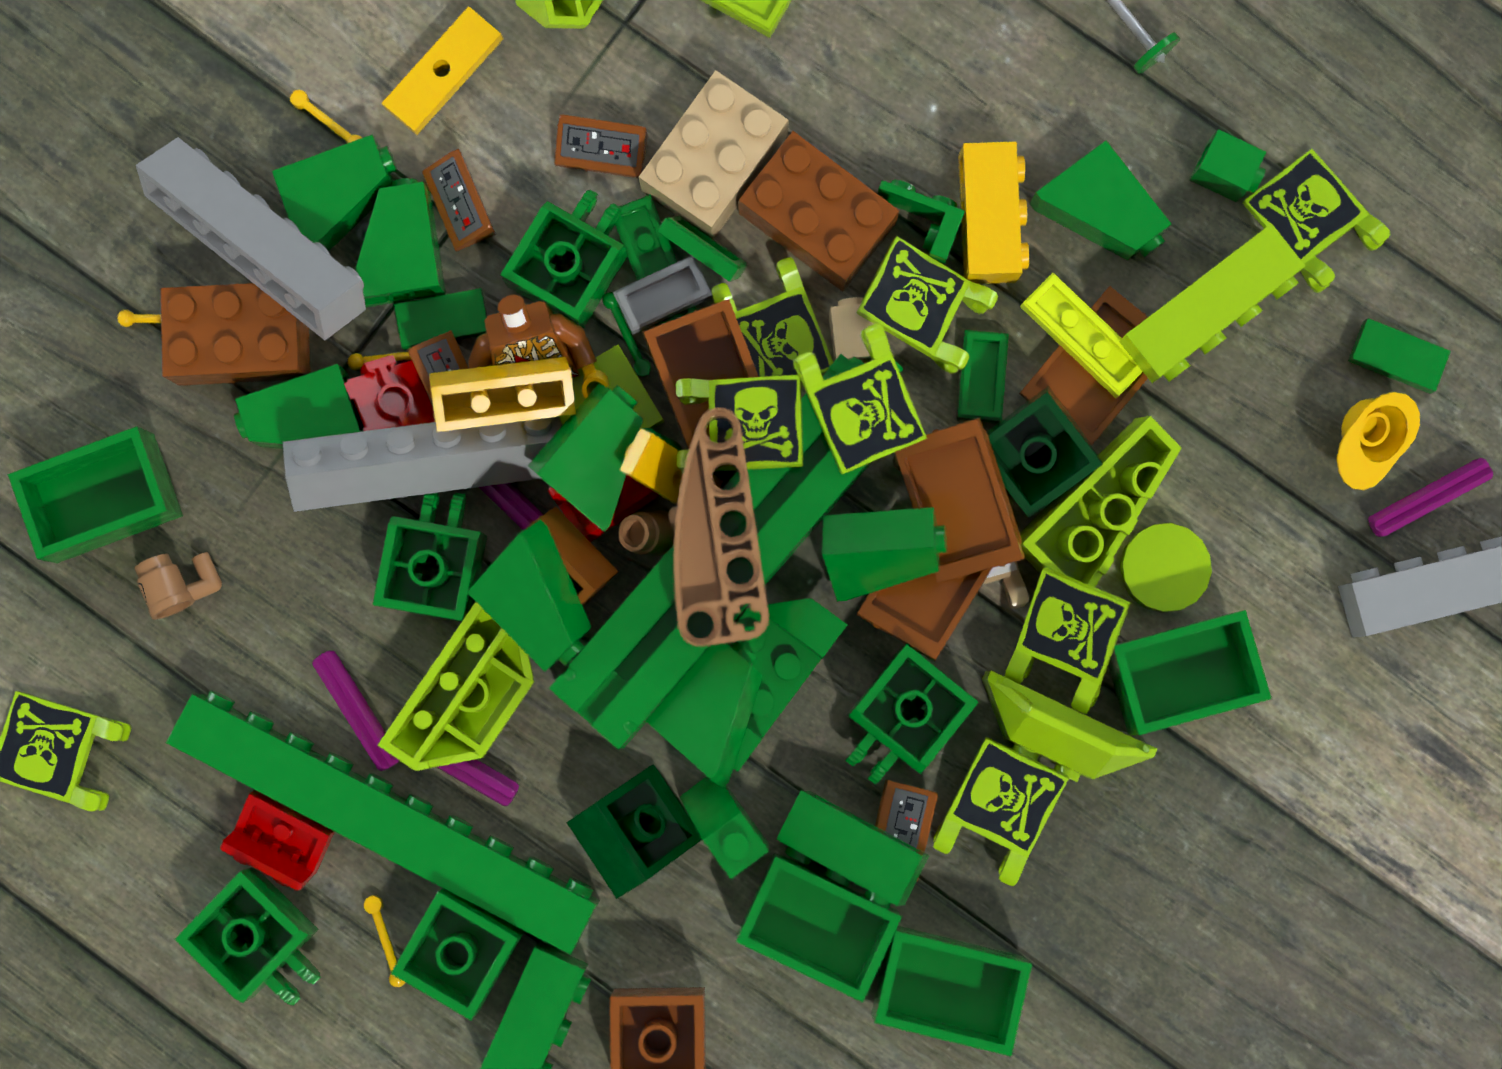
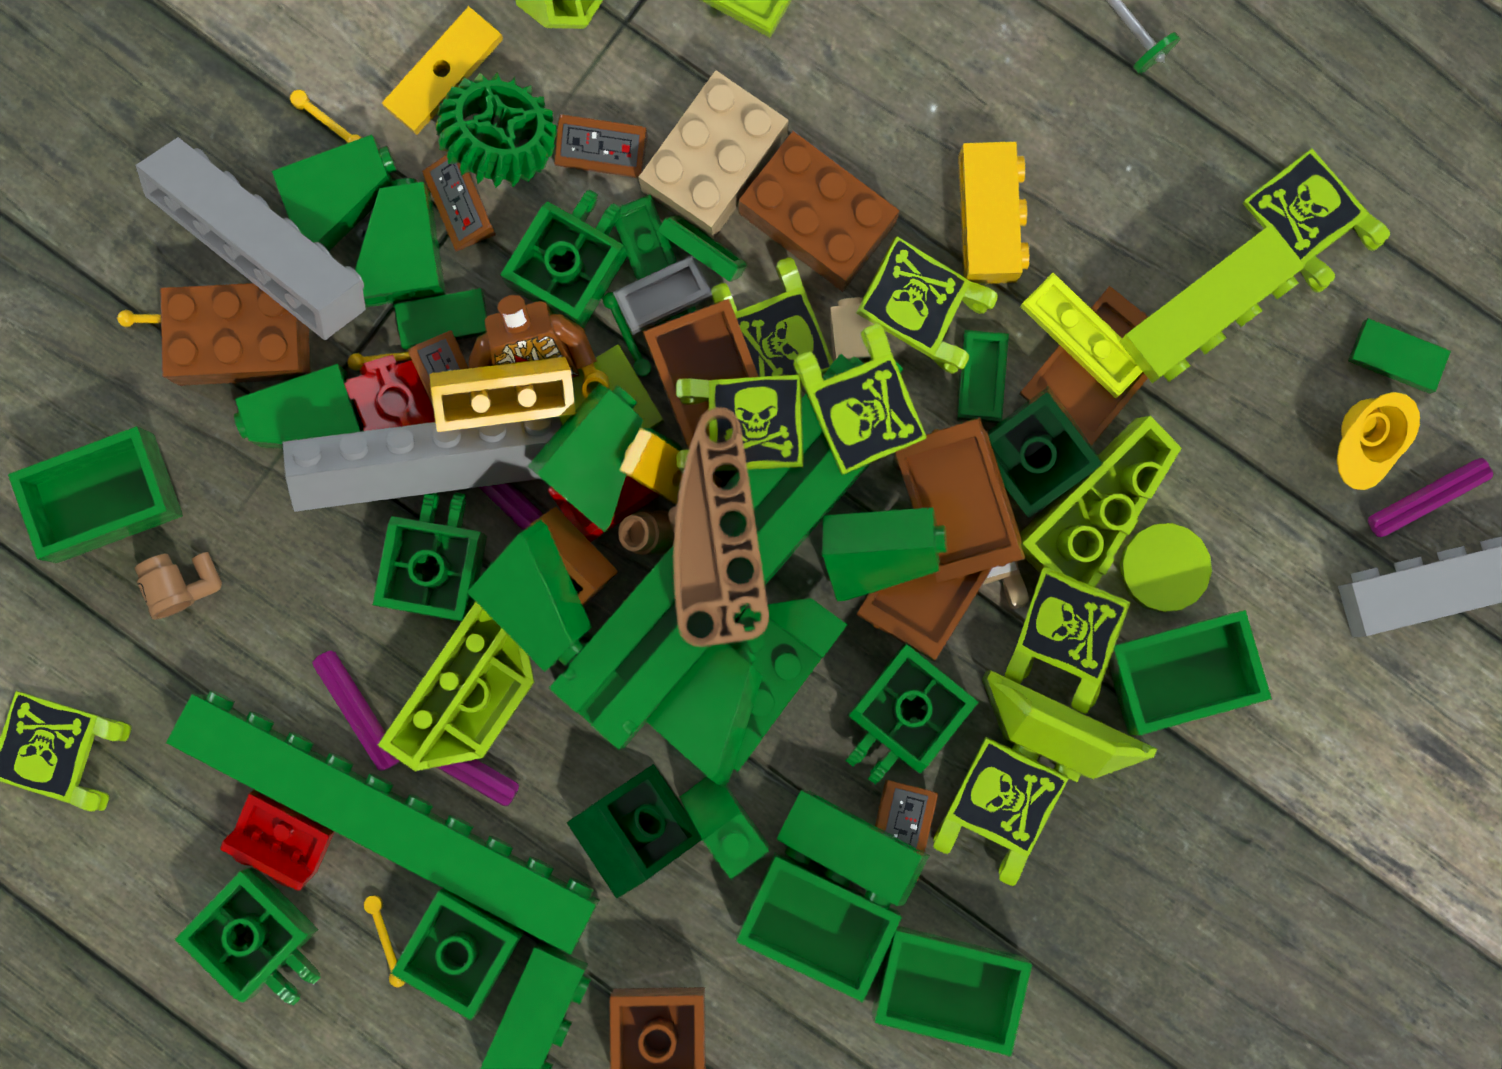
green bracket [877,179,965,265] -> none
green slope [1030,140,1171,261] -> none
green brick [1189,129,1266,203] -> none
none -> green gear [436,72,557,189]

